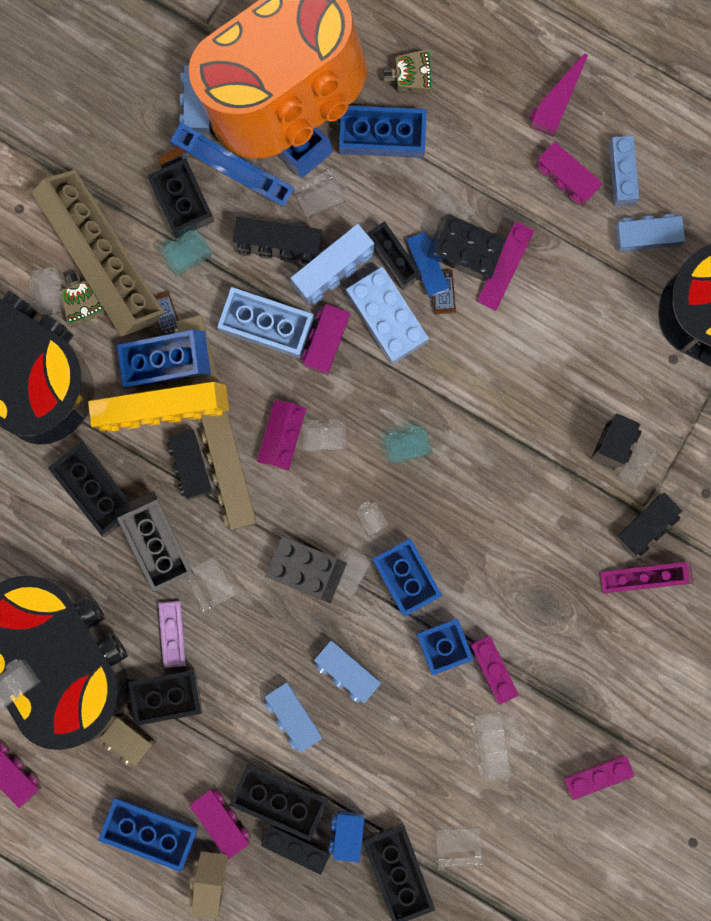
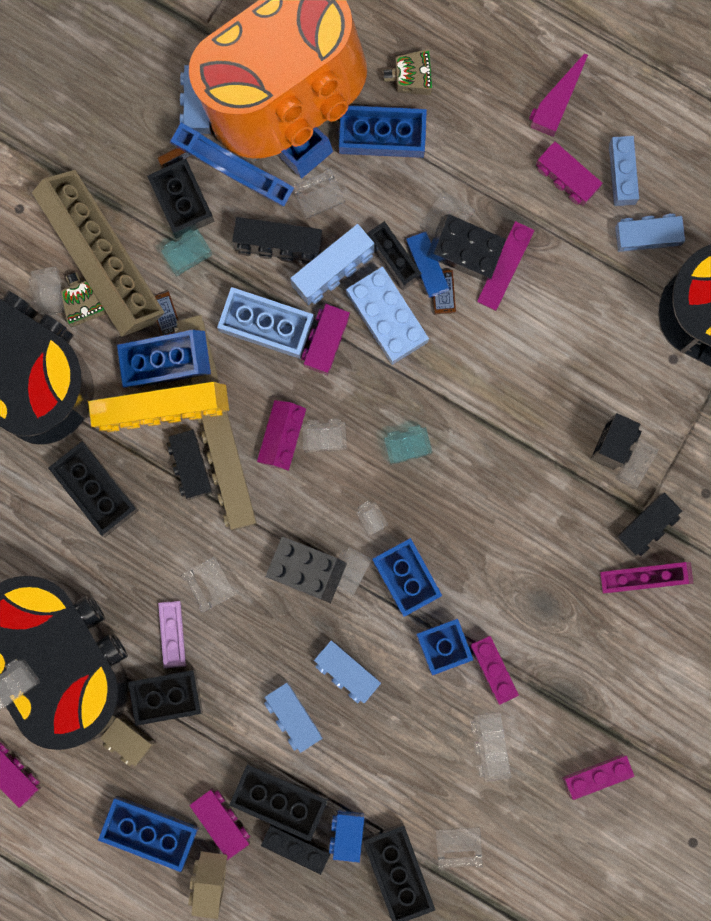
black brick [114,491,193,592] -> none

